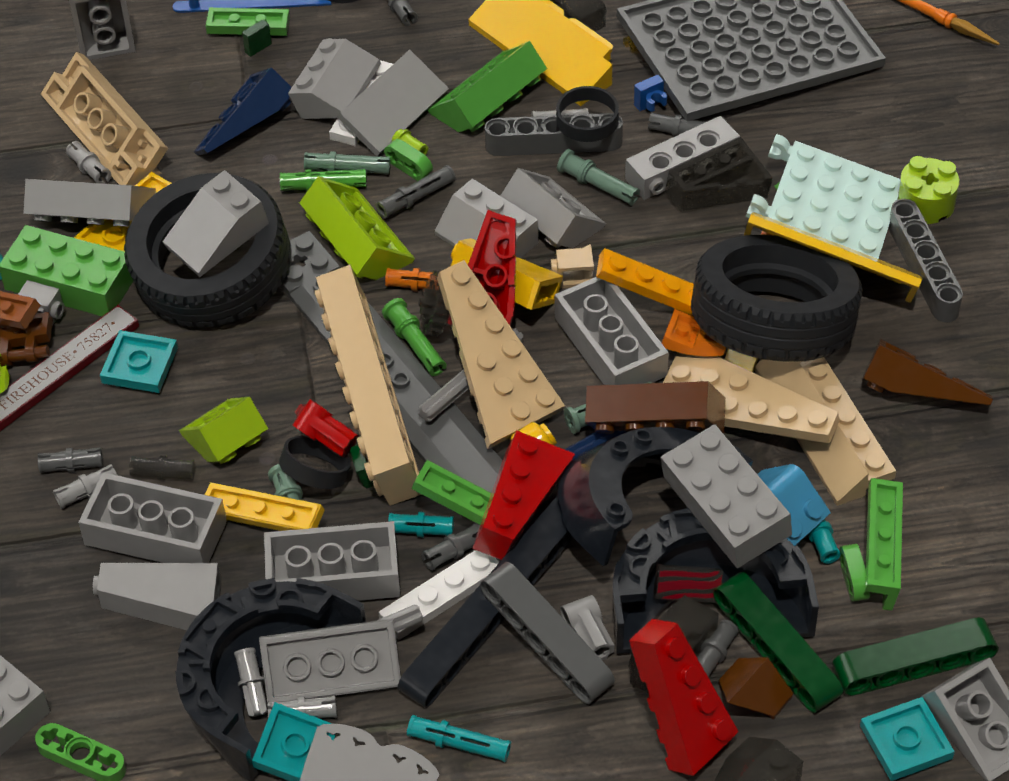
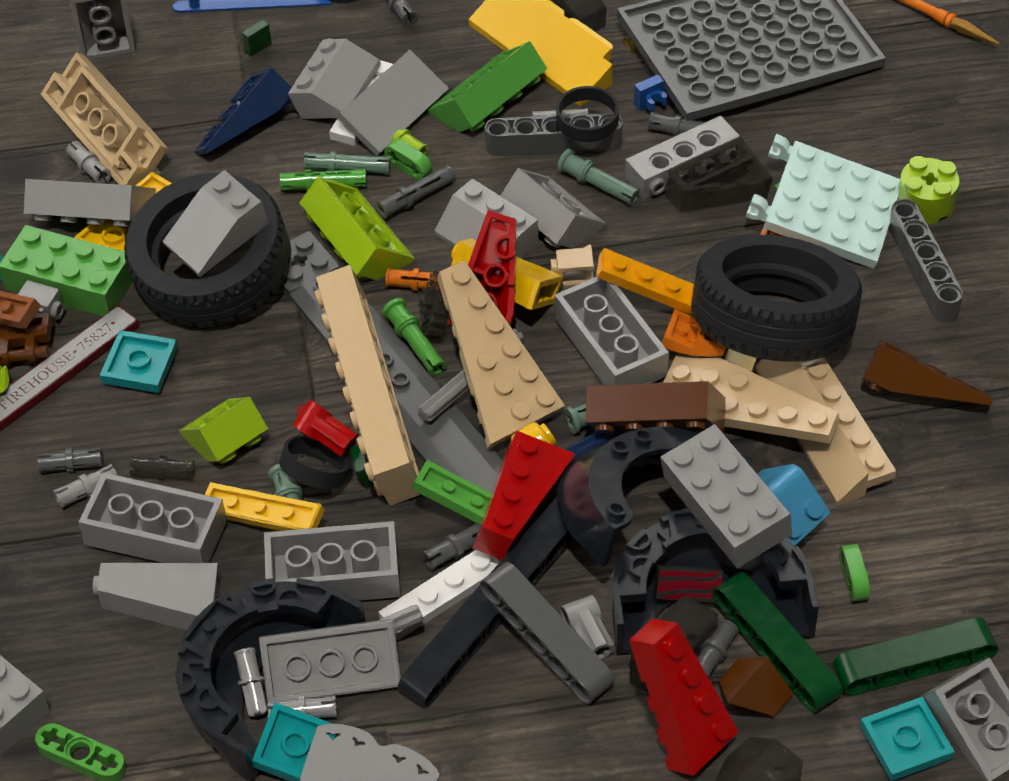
bright green plate [206,7,290,36] -> none
teal pin [388,512,454,538] -> none
teal pin [407,715,511,762] -> none
yellow slope [743,212,922,303] -> none
teal pin [807,519,841,564] -> none
bright green fence [865,478,903,611] -> none

